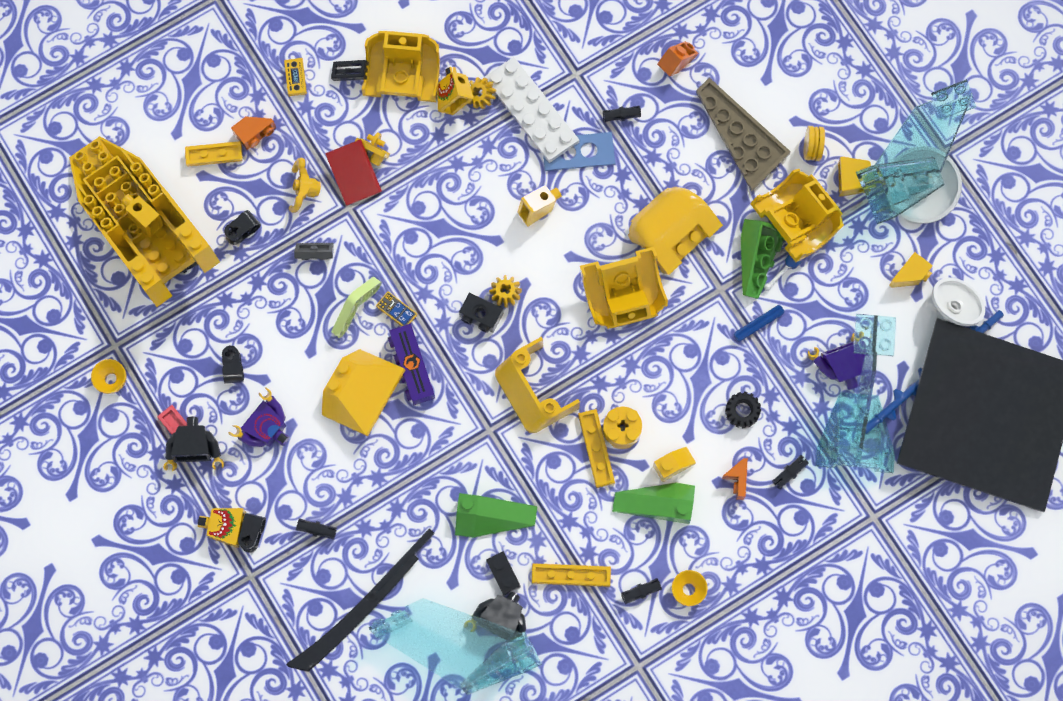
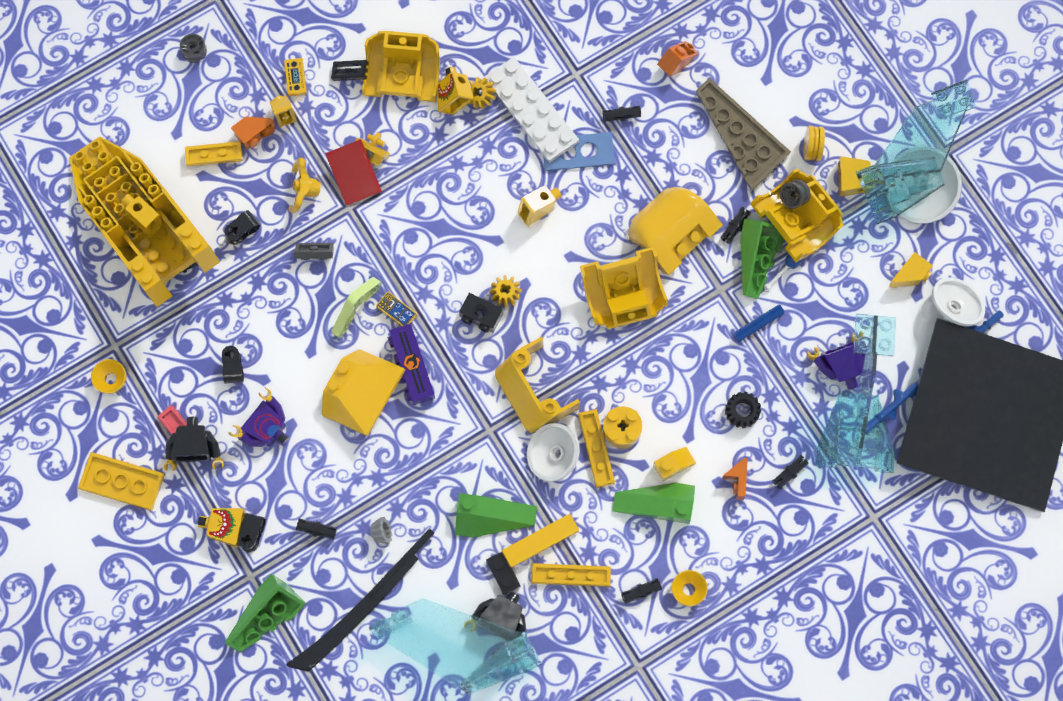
none -> yellow tile [78,452,165,511]
none -> dark grey wheel [179,33,207,63]
none -> bright green wedge [225,573,306,652]
none -> yellow slope [269,95,297,128]
none -> light grey piece [370,516,393,544]
none -> yellow tile [501,514,579,568]
none -> white dish [527,423,580,482]
none -> black pin [720,207,751,244]
none -> dark grey wheel [780,180,811,209]

